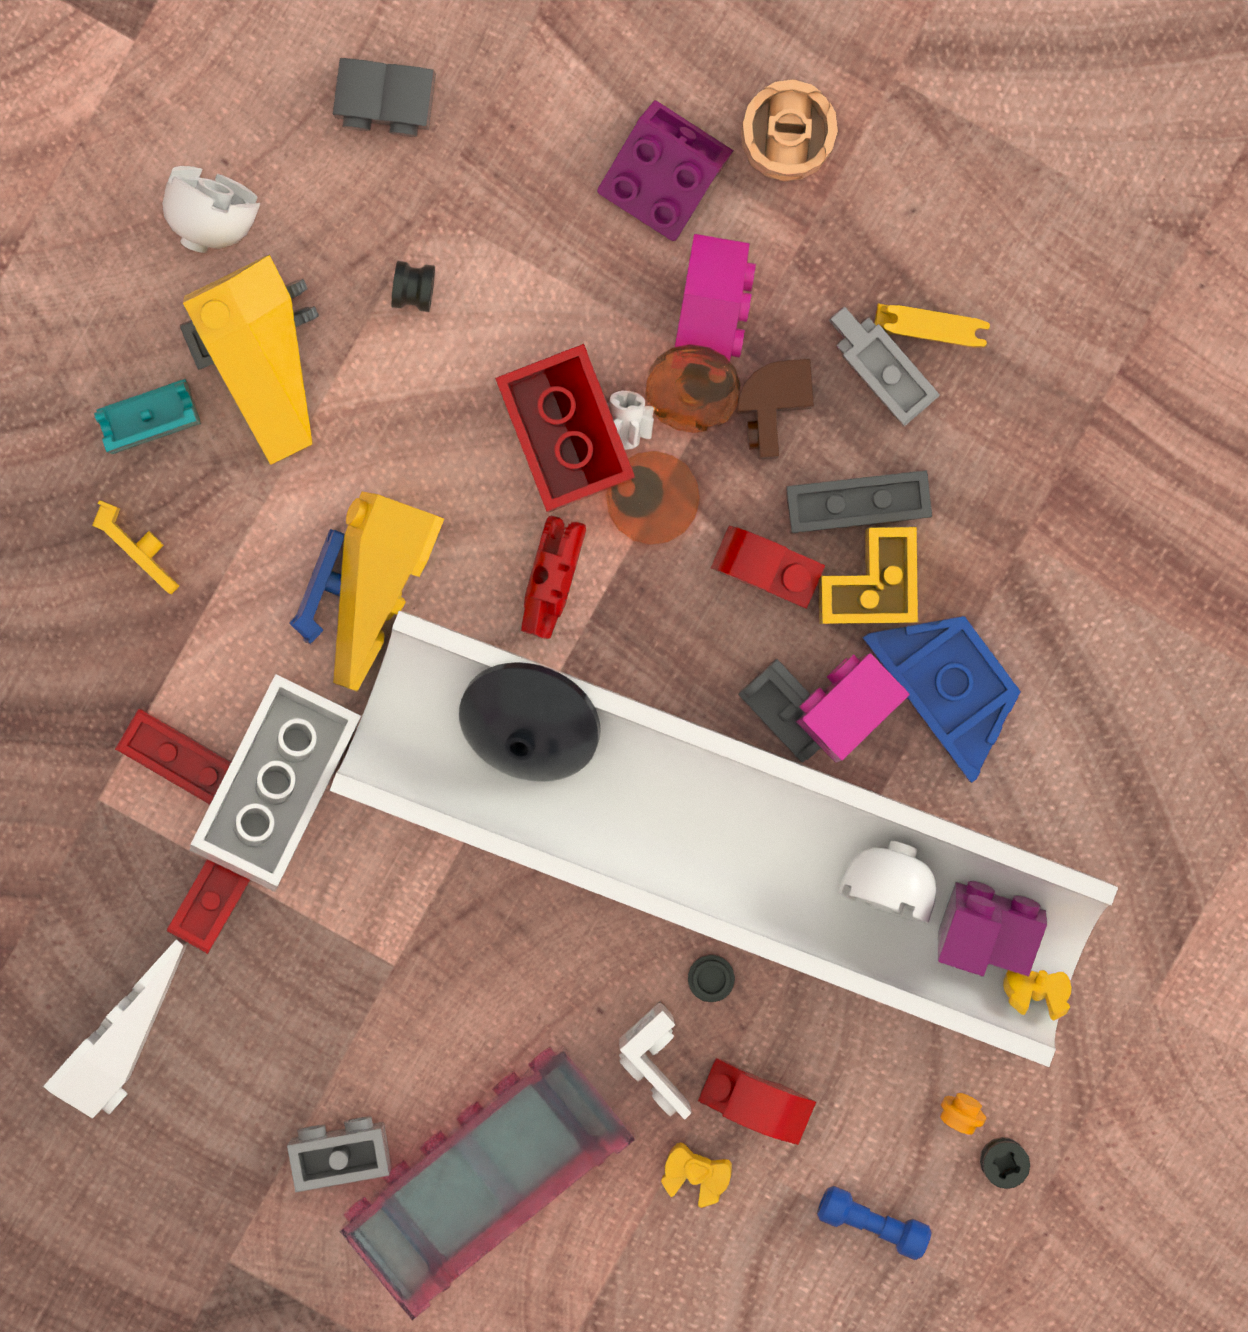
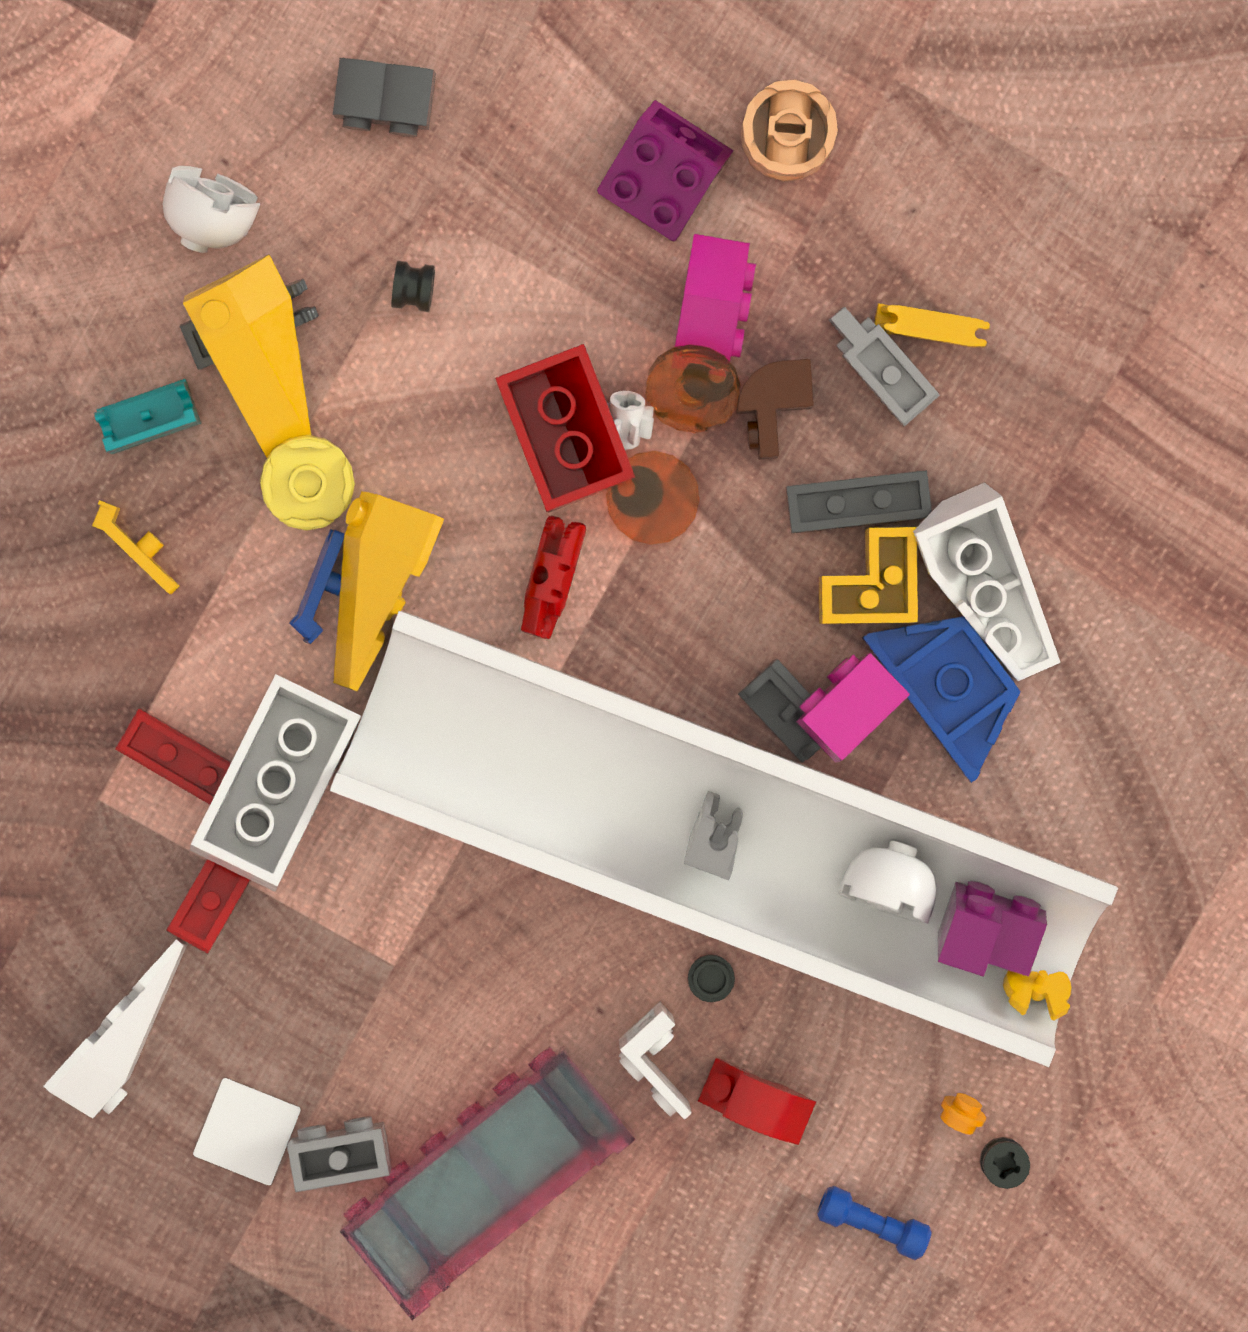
black dish [459,662,600,782] -> none
yellow piece [661,1142,732,1208] -> none
red brick [710,525,825,609] -> none
none -> white sticker [193,1078,301,1185]
none -> light yellow tile [260,435,355,530]
none -> light grey hinge [684,791,742,881]
none -> white wedge [913,483,1060,681]

